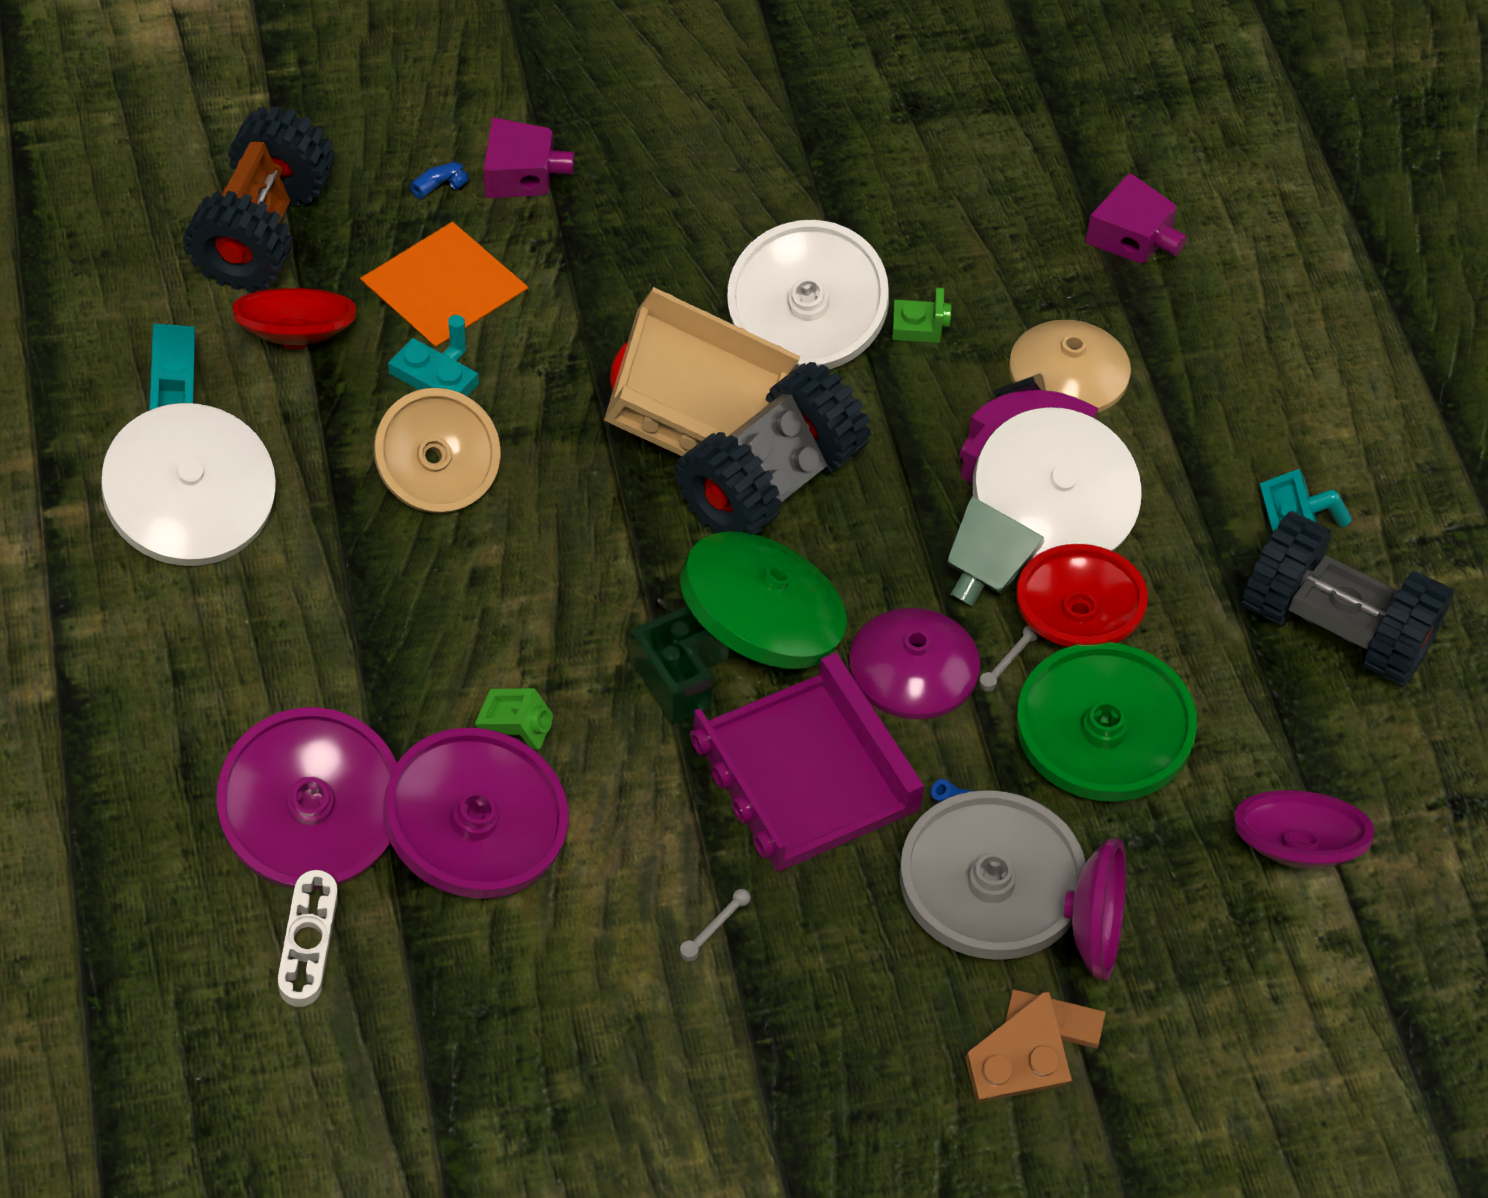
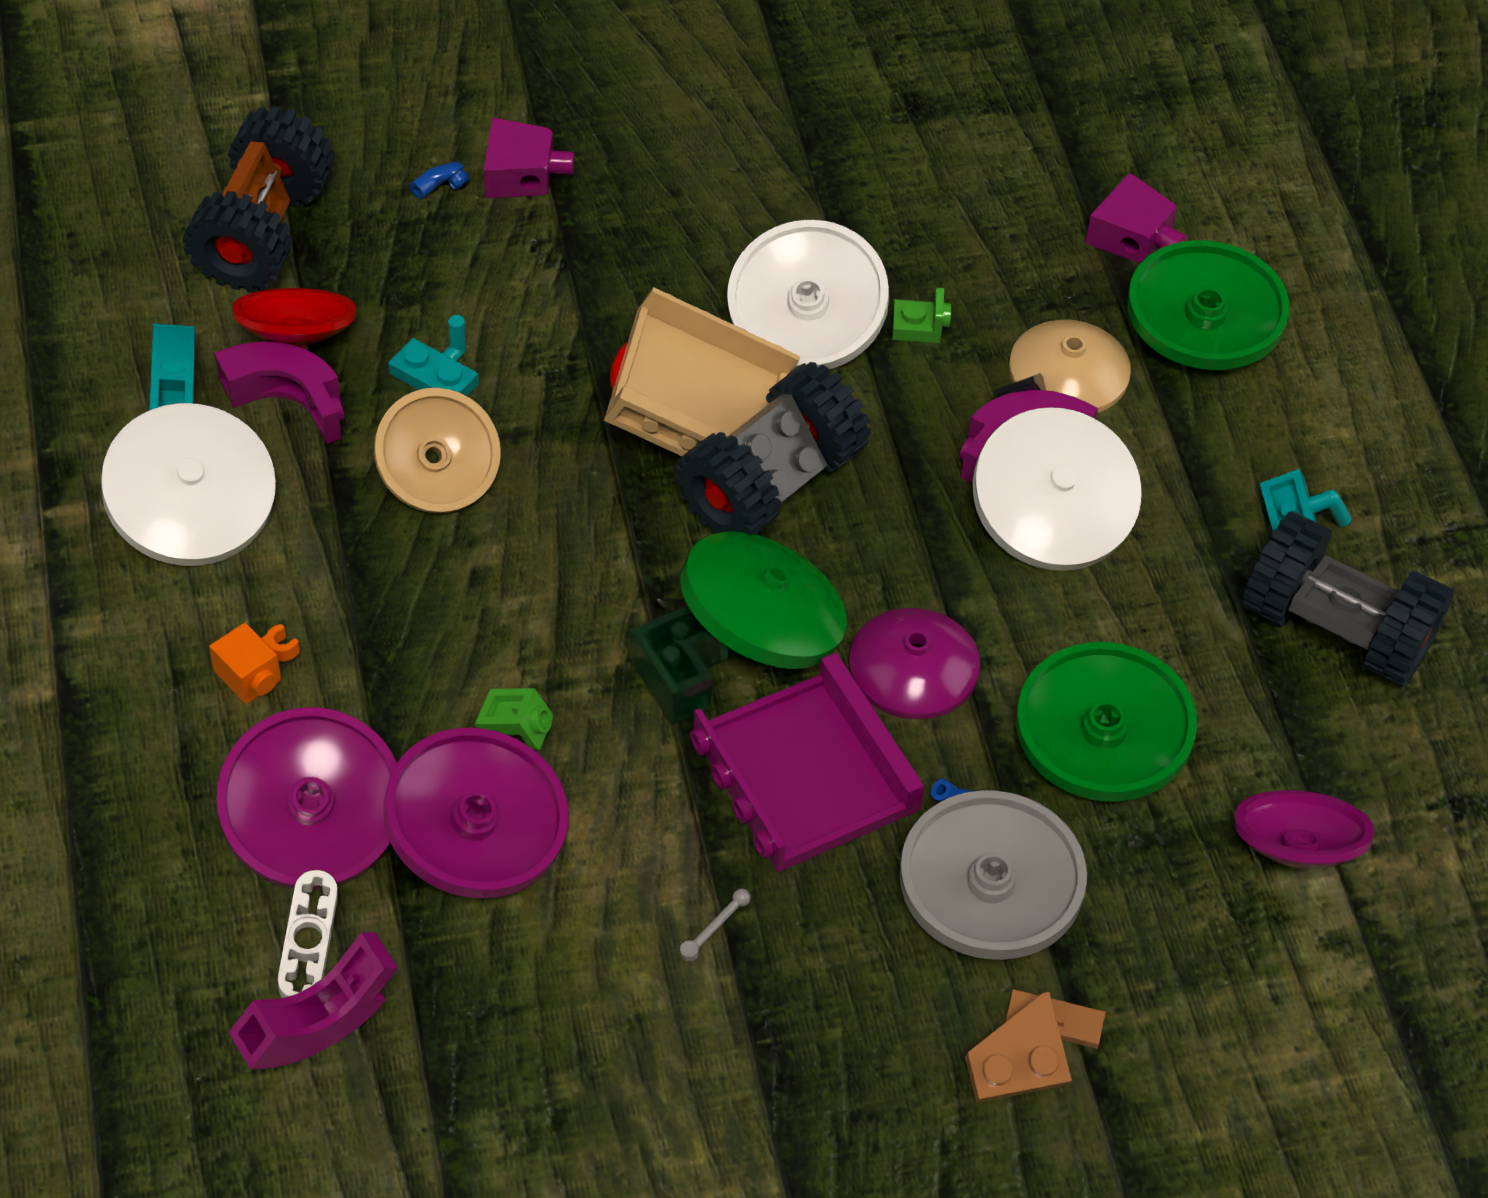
orange piece [360,221,529,347] -> none
sand green torso [947,496,1045,607] -> none
light grey hinge [979,625,1040,691] -> none
red dish [1017,544,1148,647] -> none
magenta dish [1064,838,1126,981] -> none
none -> orange brick [209,623,300,704]
none -> magenta arch [214,342,345,444]
none -> magenta arch [228,932,398,1070]
none -> green dish [1127,240,1290,370]

